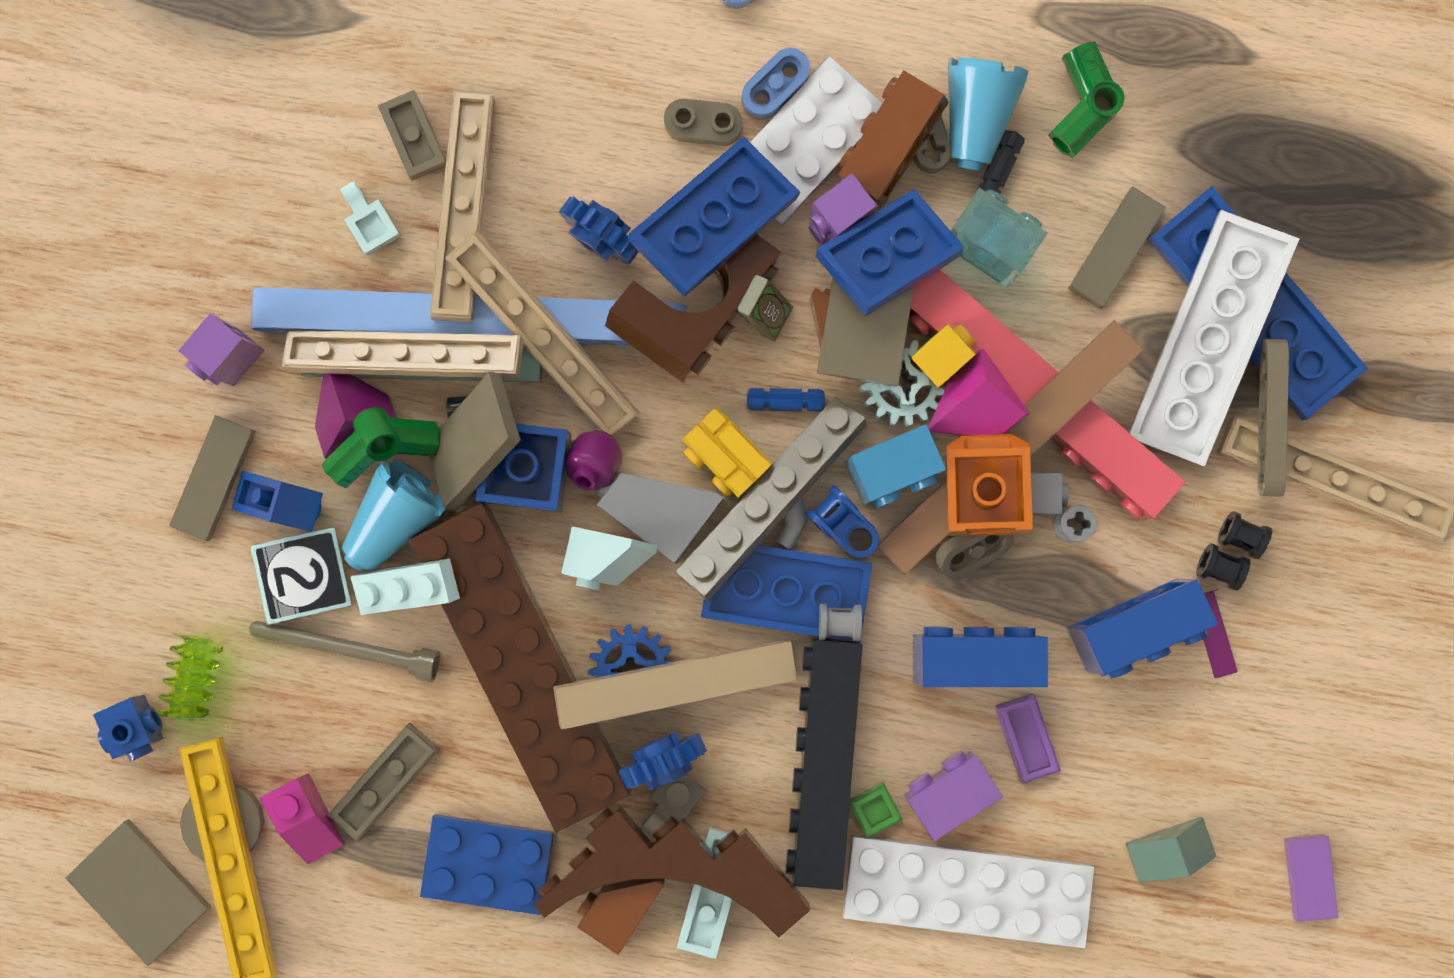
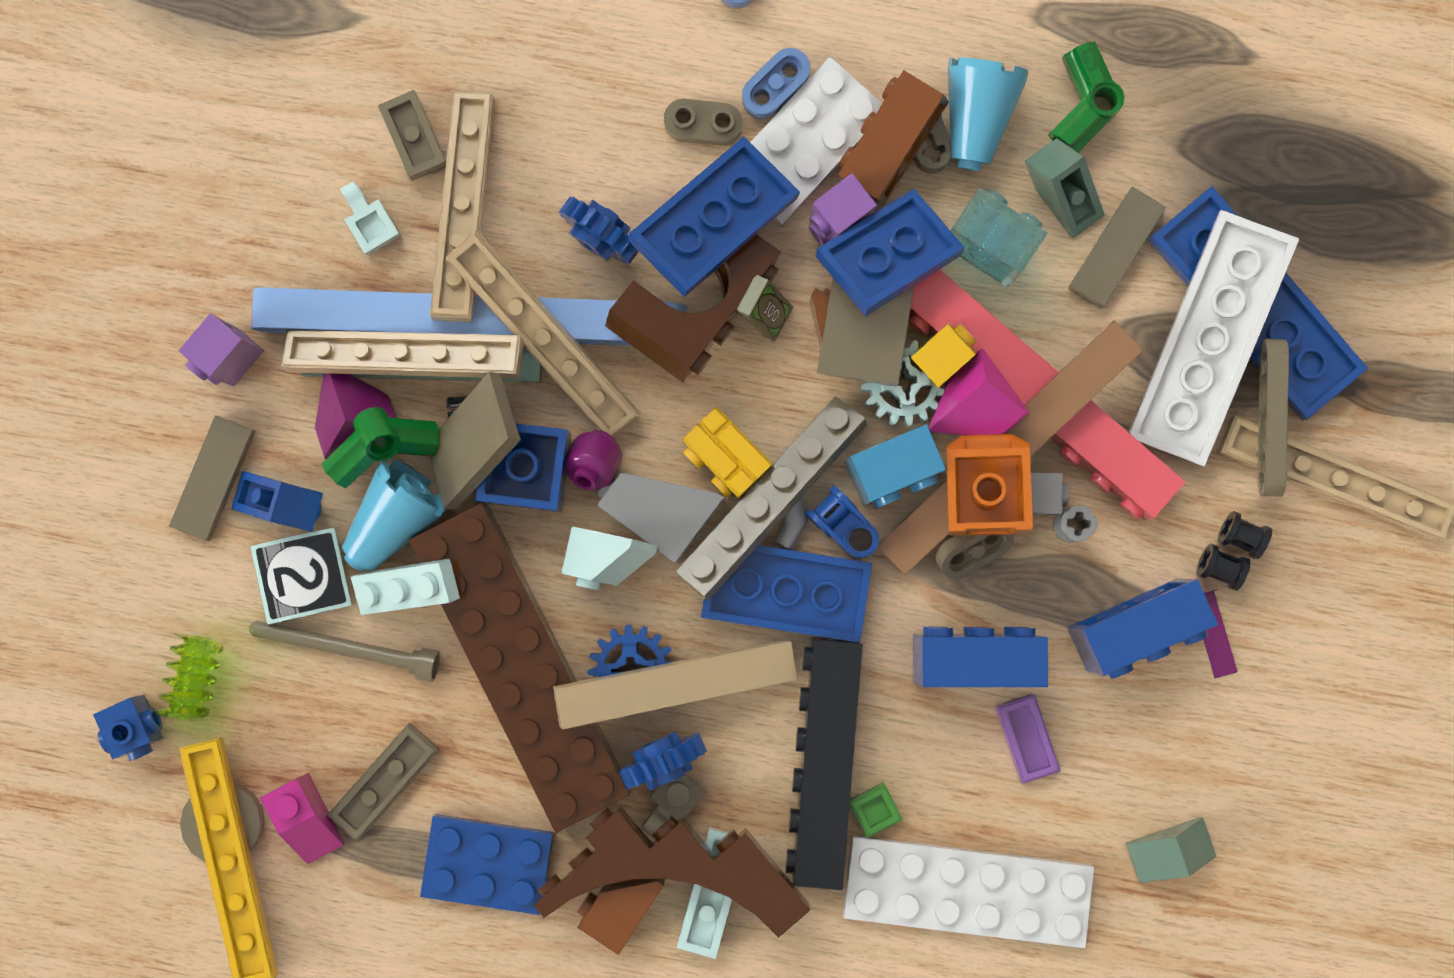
dark tan tile [65,819,211,966] -> none
blue axle [747,388,825,412] -> none
light grey bush [818,604,862,641] -> none
medium lavender brick [903,751,1003,841] -> none
black axle [975,130,1025,206] -> none
medium lavender tile [1284,834,1338,922] -> none
none -> sand green slope [1025,138,1105,238]

